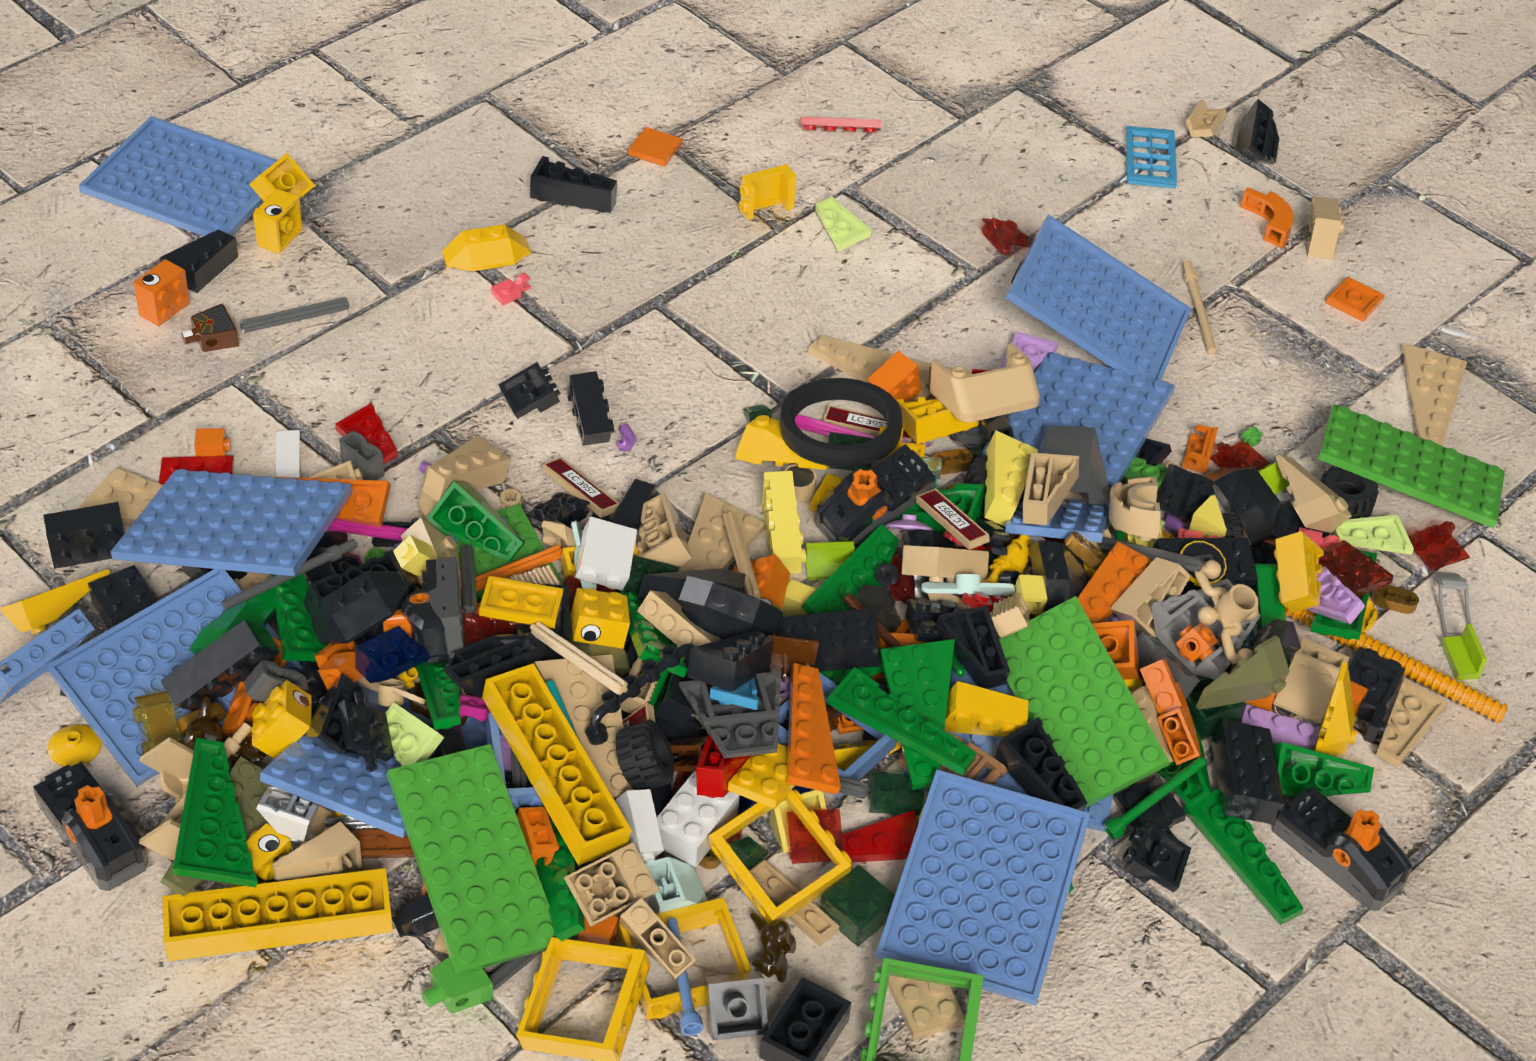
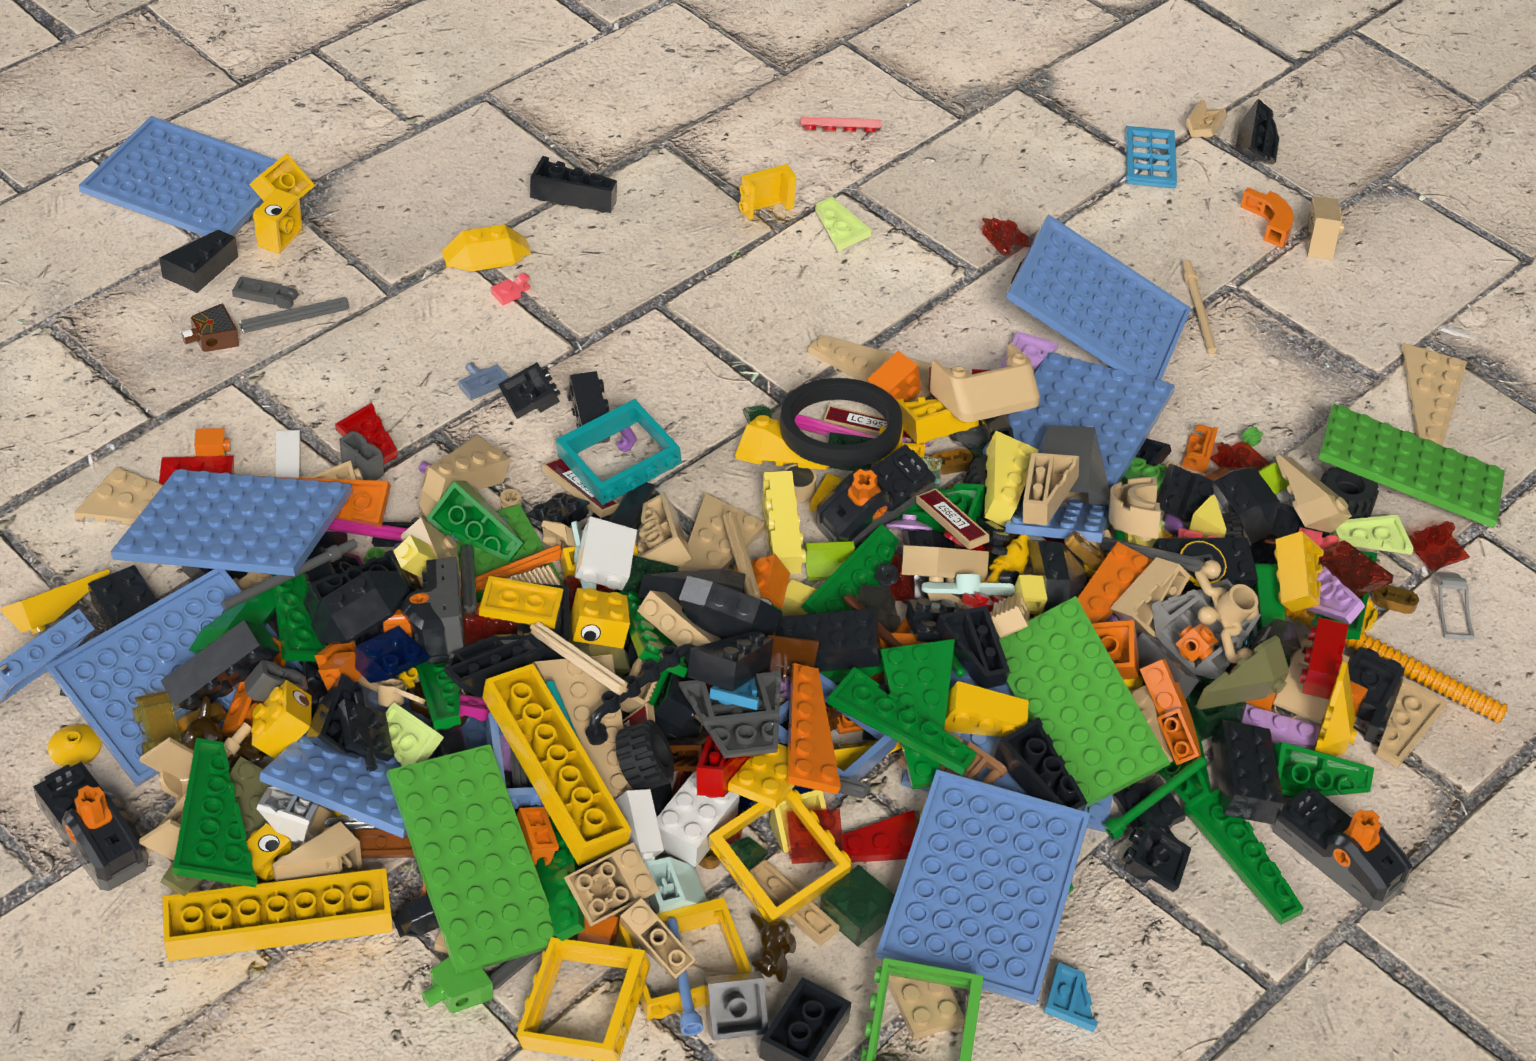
black brick [43,502,125,569] -> none
orange brick [133,259,190,326] -> none
orange tile [628,127,683,167] -> none
clear green brick [869,772,924,816] -> none
orange tile [1326,276,1385,322] -> none
lime panel [1441,624,1487,680] -> none
none -> dark grey hinge [232,276,298,309]
none -> sand blue plate [458,362,509,401]
none -> teal window [555,399,682,505]
none -> dark azure wing [1043,962,1097,1032]
none -> red wedge [1299,618,1349,699]

